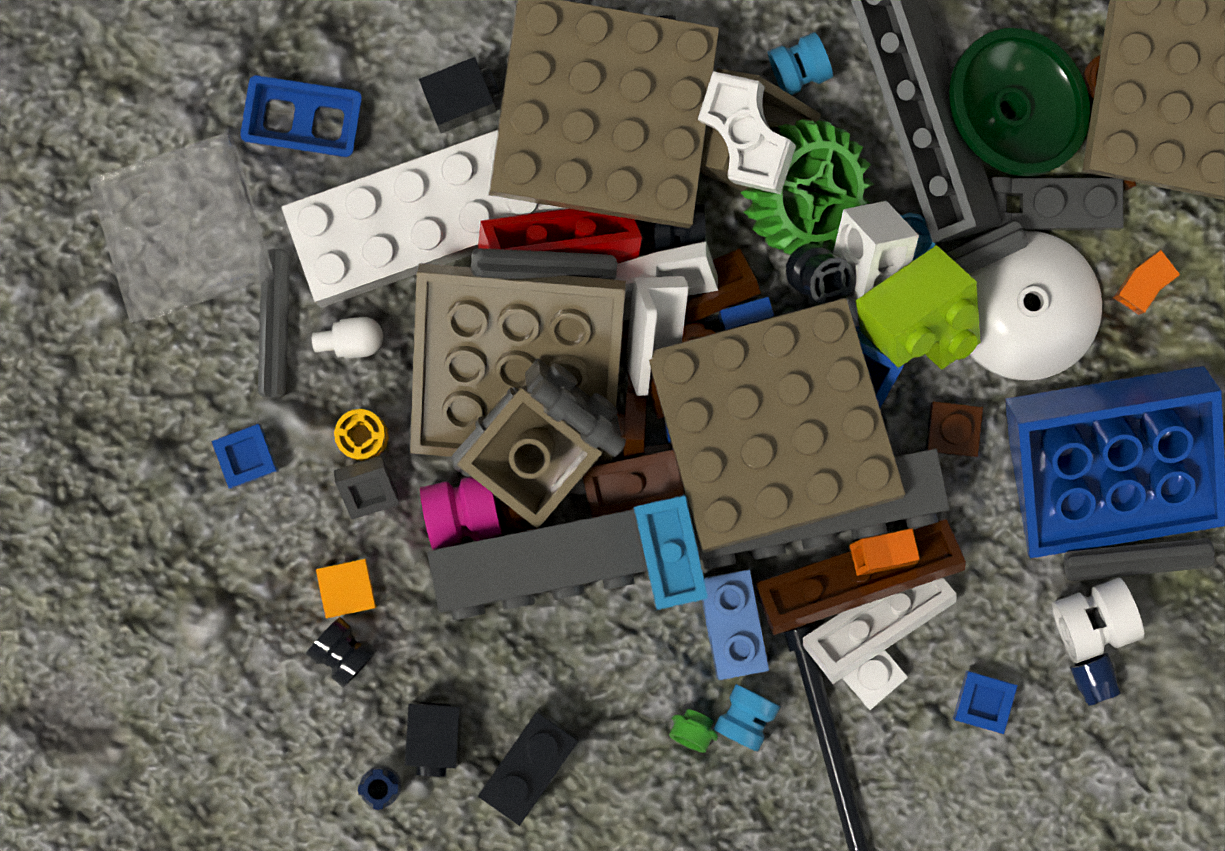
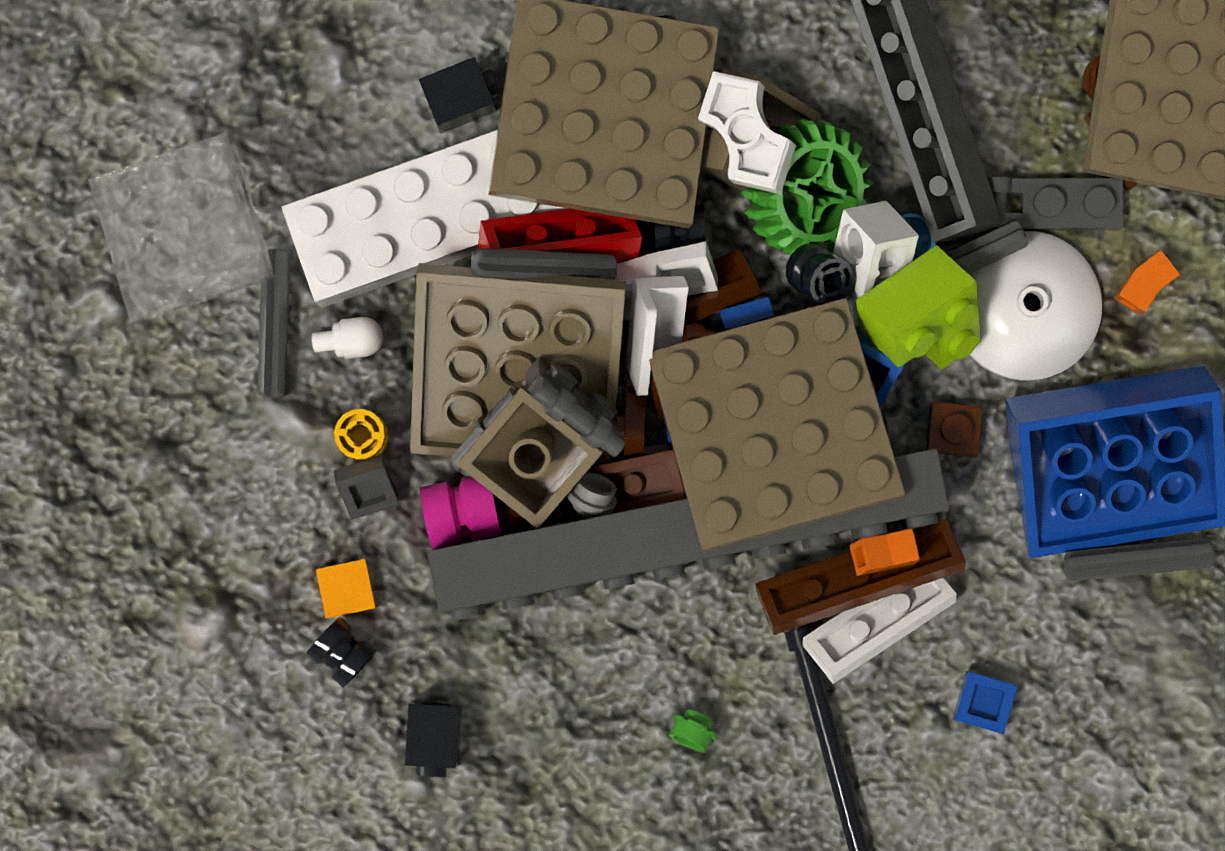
blue plate [211,424,279,489] -> none
blue piece [240,75,362,157] -> none
dark blue hose [358,766,402,810] -> none
black brick [477,708,579,826] -> none
dark azure plate [634,496,708,610] -> none
medium blue brick [702,569,769,680] -> none
dark azure wheel [713,684,781,752] -> none
dark azure wheel [768,32,833,95] -> none
white plate [842,650,908,710] -> none
dark green dish [949,28,1090,176] -> none
white wheel [1052,577,1144,663] -> none
dark blue hose [1070,653,1121,706] -> none
none -> light grey plate [567,472,617,518]

